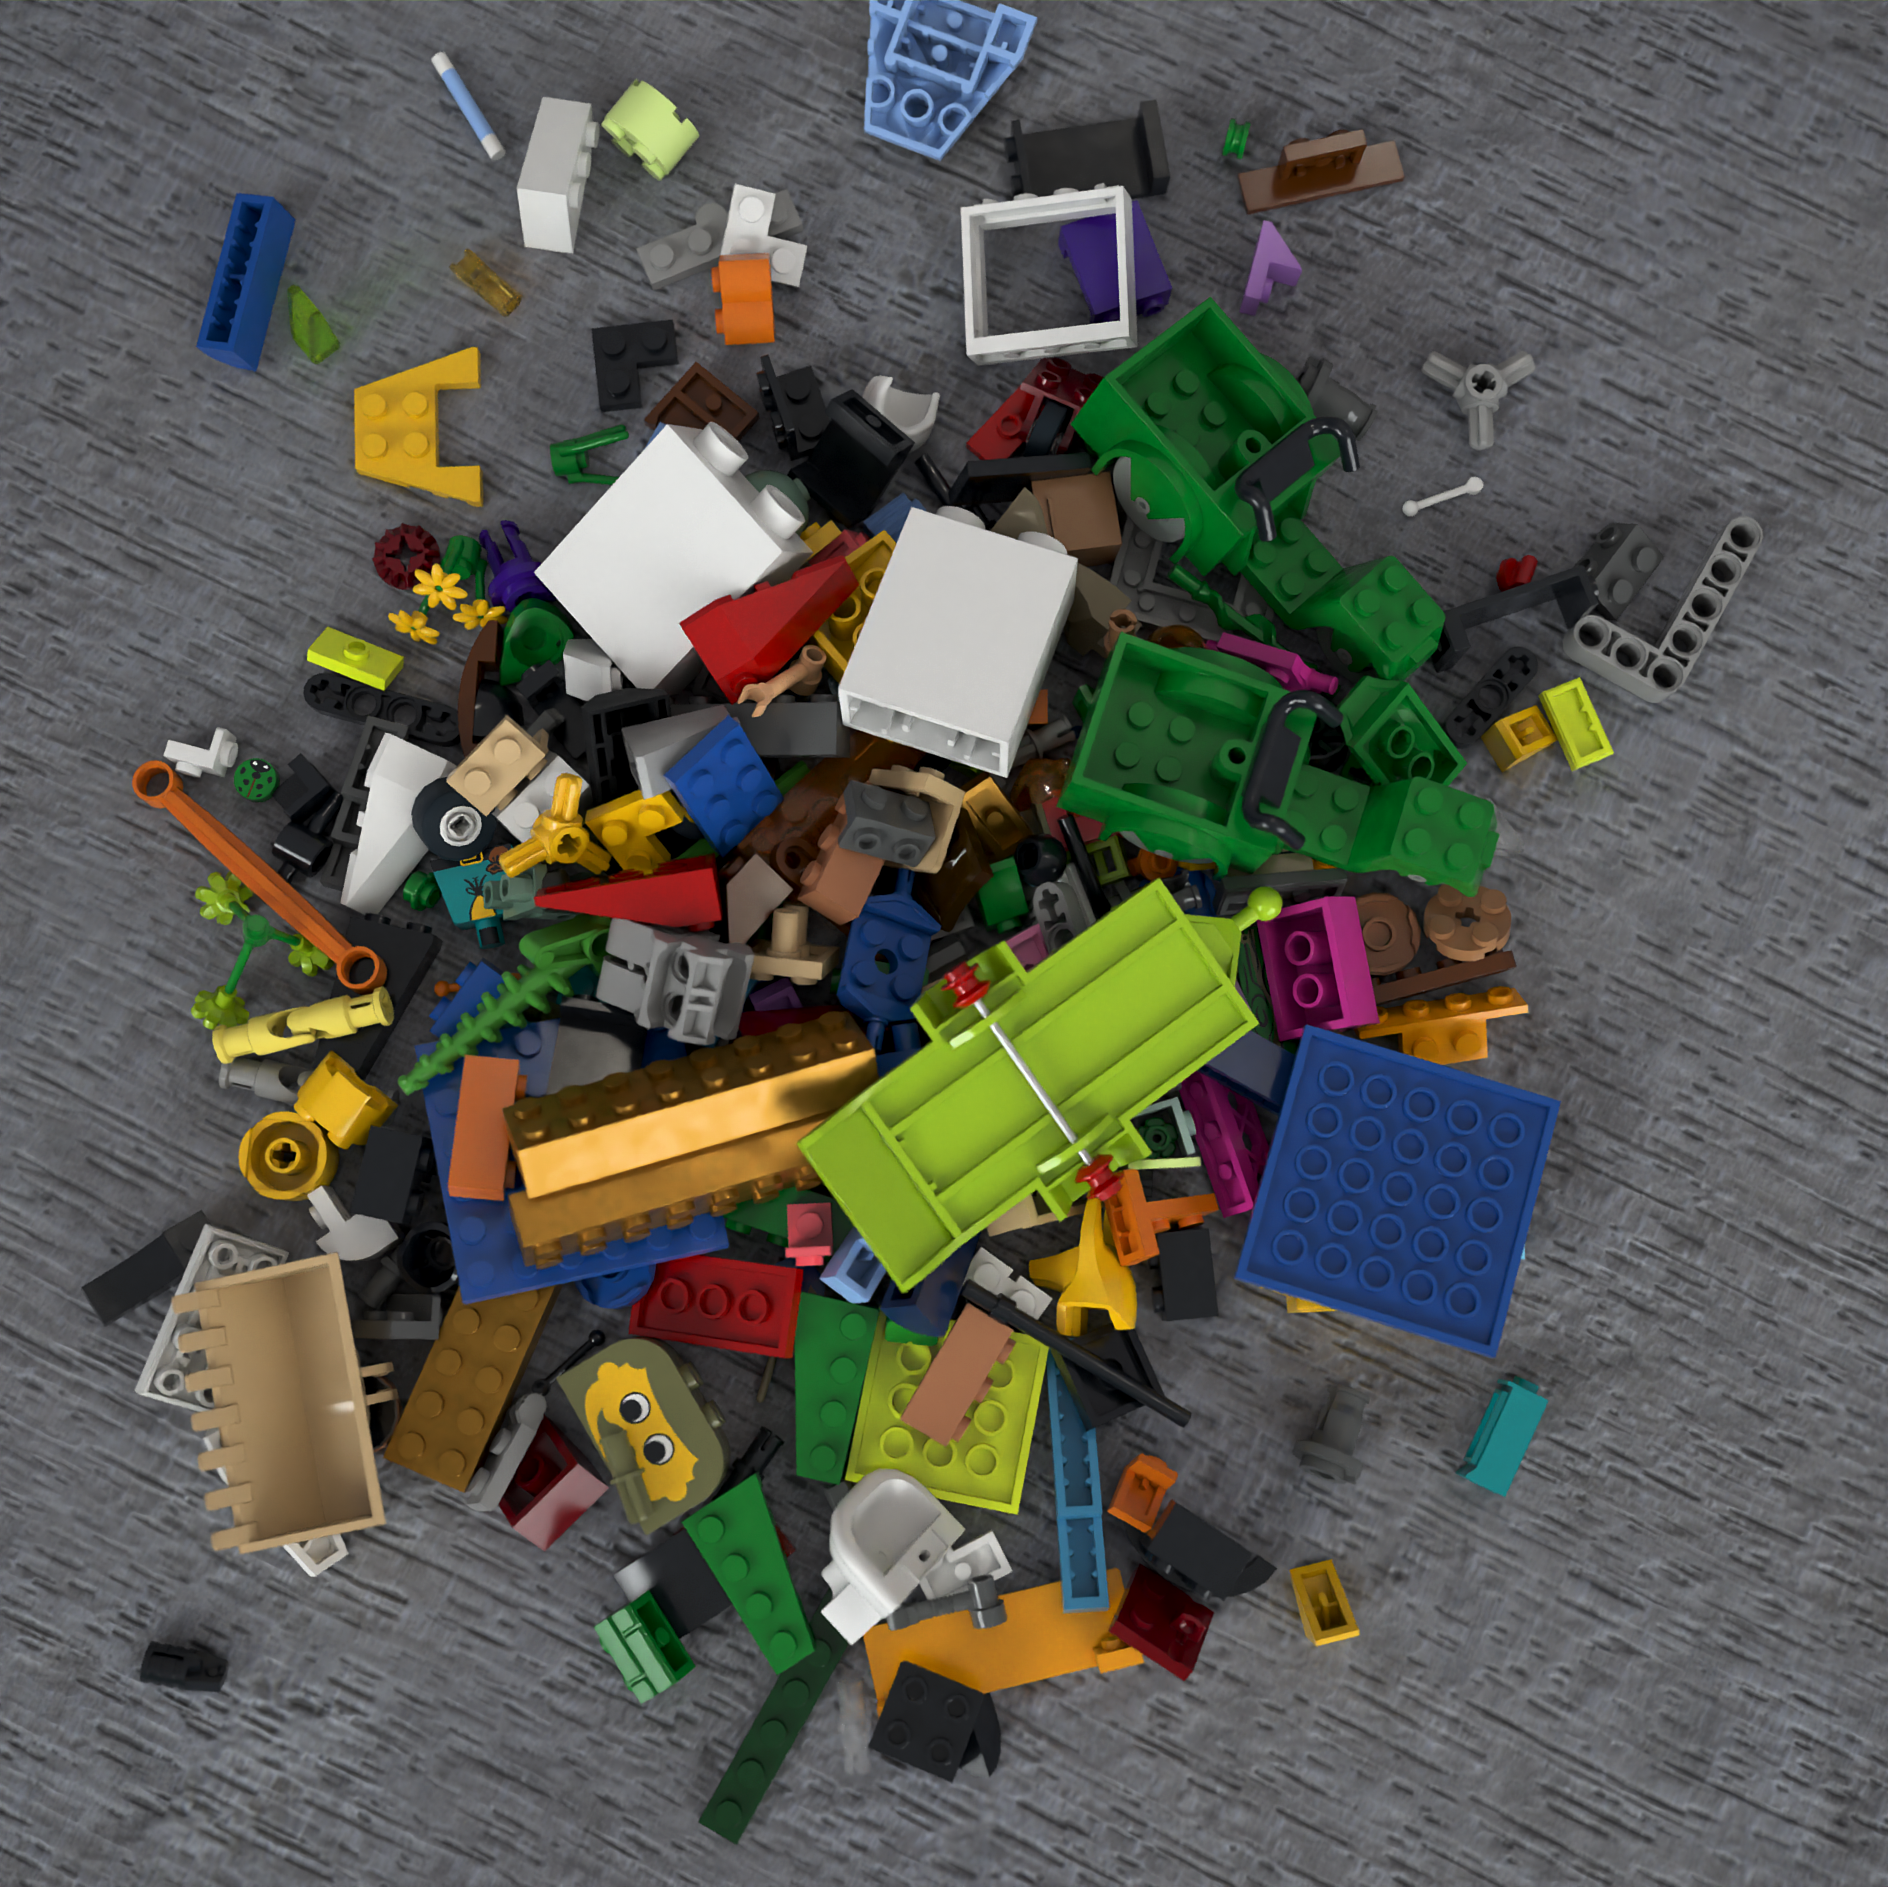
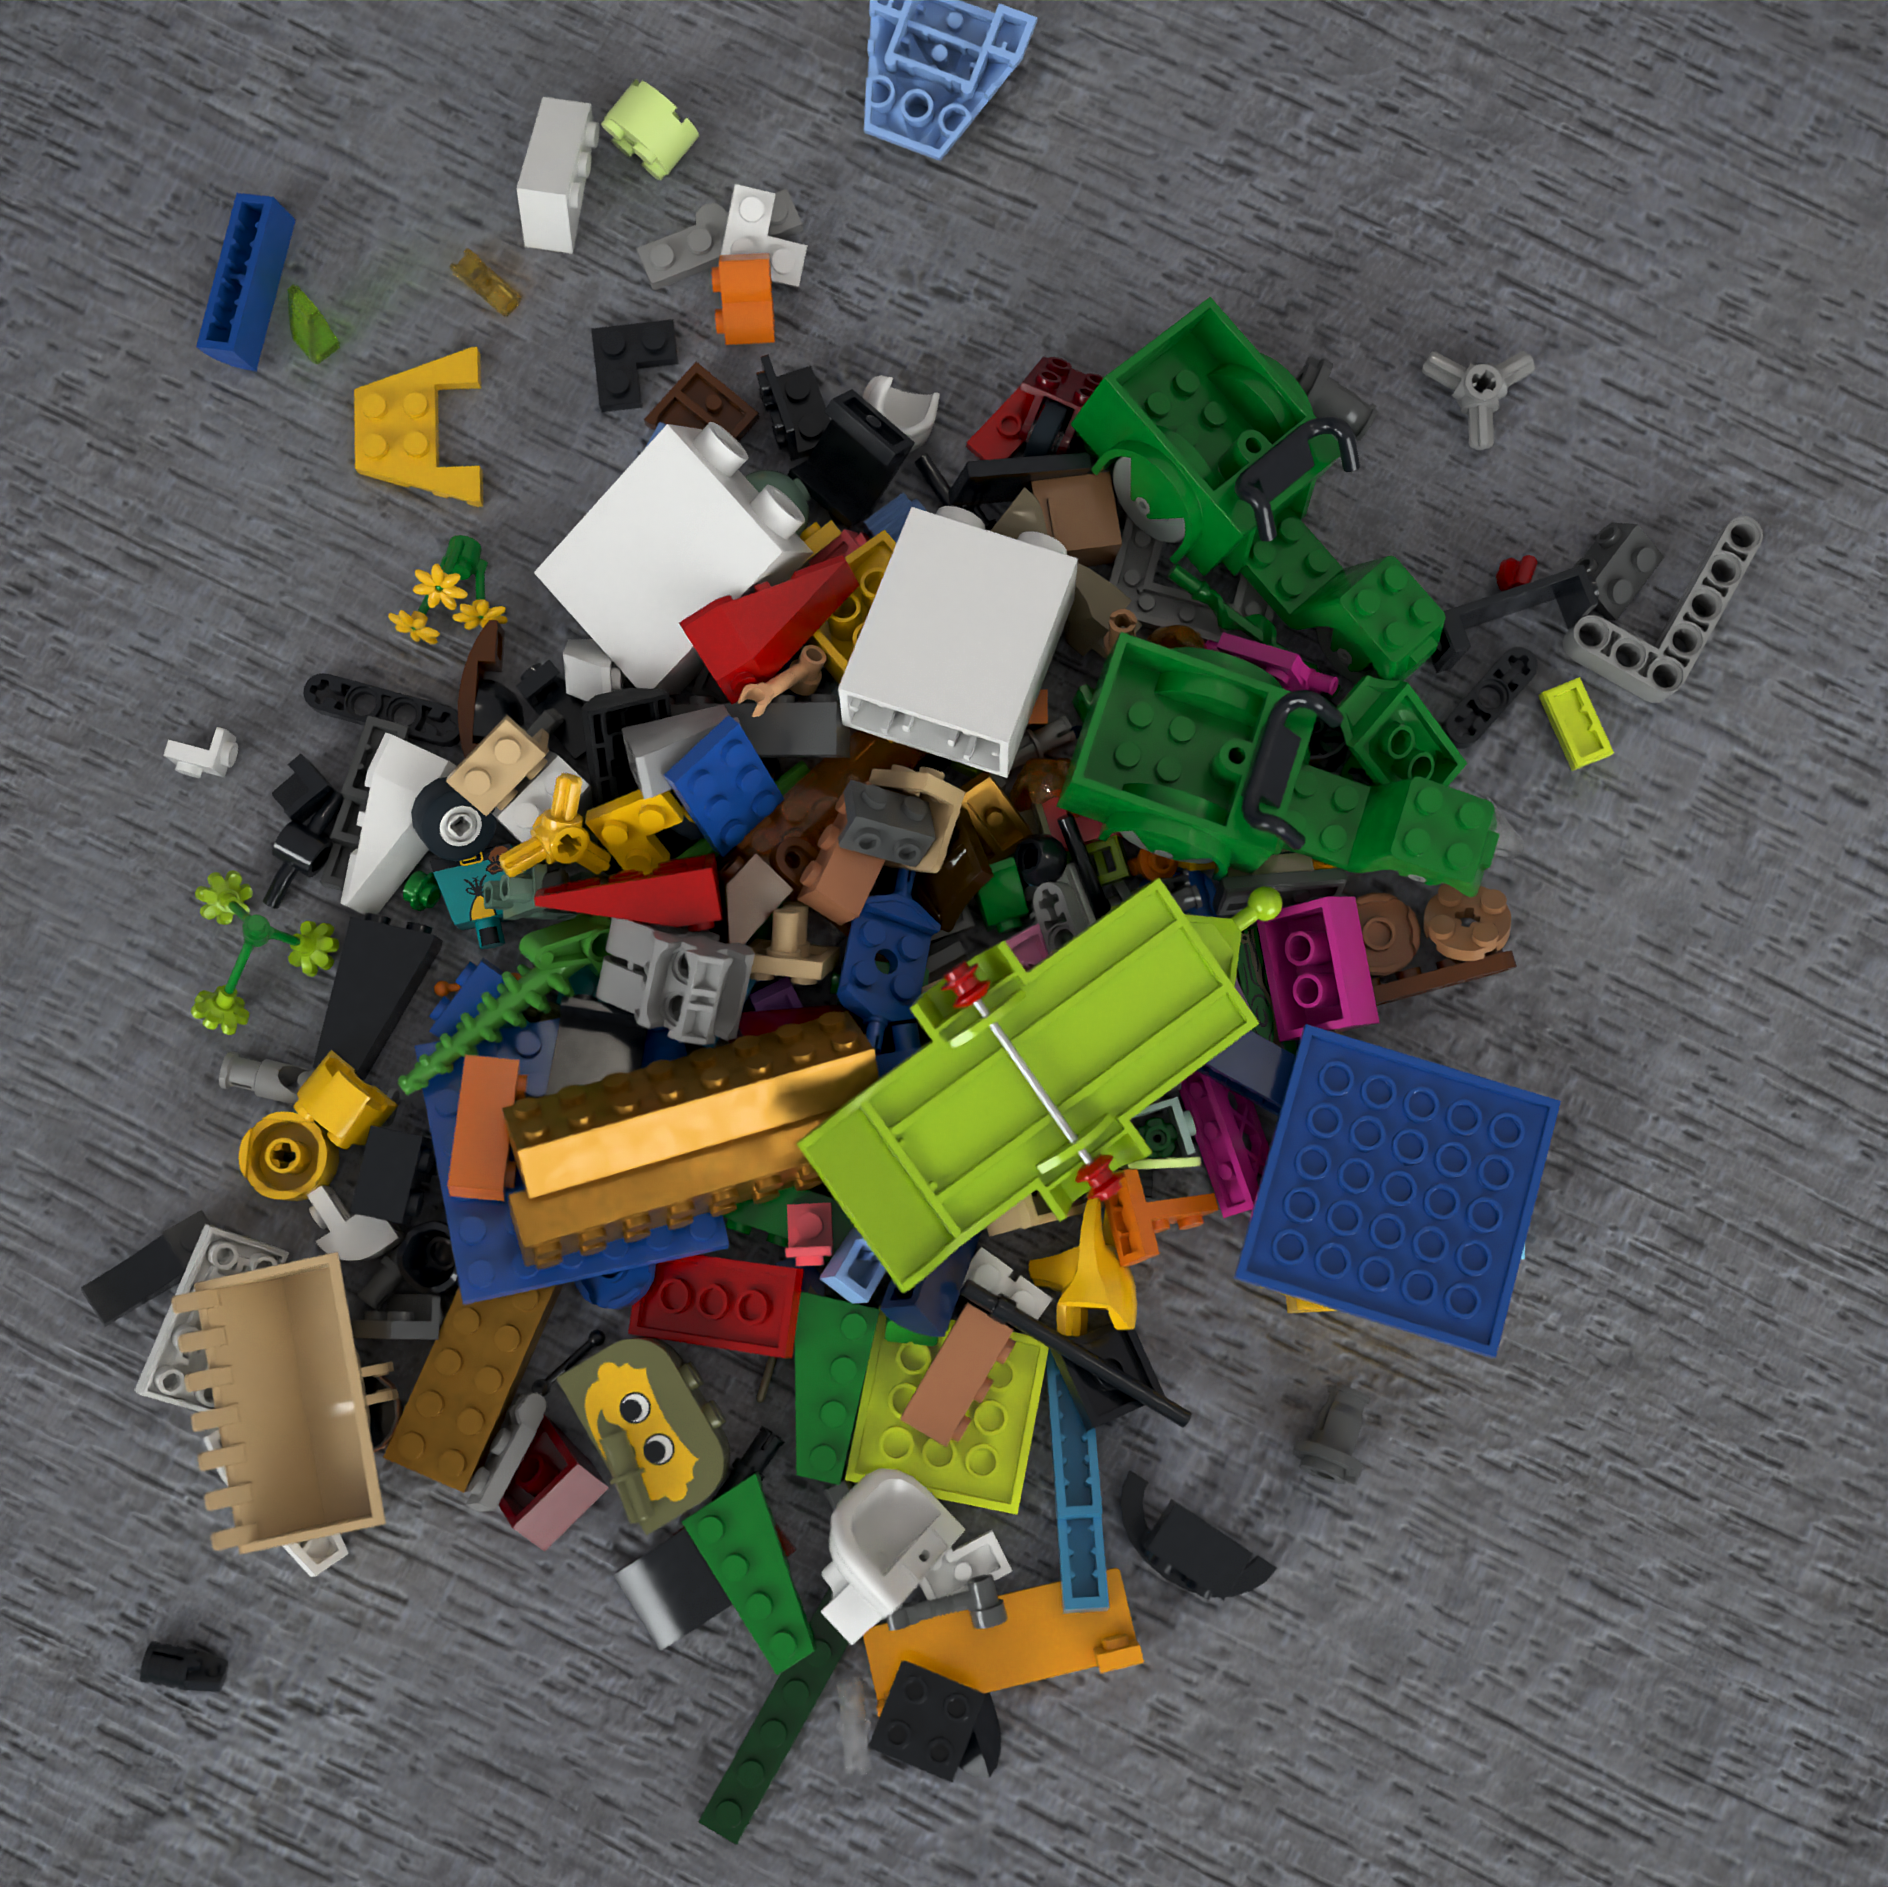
orange piece [132,760,387,995] -> none
light yellow piece [212,987,394,1064] -> none
green tile [234,758,280,803] -> none
neon yellow plate [307,627,404,691] -> none
dark red gear [372,523,441,590] -> none
light blue bar [432,52,506,161] -> none
dark purple piece [478,520,557,613] -> none
green piece [499,597,574,686] -> none
green plant [550,424,629,485] -> none
green brick [594,1590,696,1704] -> none
white window [961,183,1138,366] -> none
black panel [1004,100,1170,199] -> none
dark purple panel [1058,200,1172,324] -> none
orange bracket [1107,1454,1178,1533] -> none
dark red hinge [1108,1564,1214,1682] -> none
black brick [1148,1228,1219,1321] -> none
green bush [1222,118,1251,160] -> none
reddish brown bracket [1237,129,1405,215] -> none
medium lavender slope [1239,220,1302,316] -> none
yellow slope [1289,1559,1359,1646] -> none
light orange bracket [1354,986,1528,1065] -> none
white hinge [1402,477,1483,516] -> none
teal window [1455,1376,1549,1497] -> none
yellow slope [1480,705,1558,772] -> none

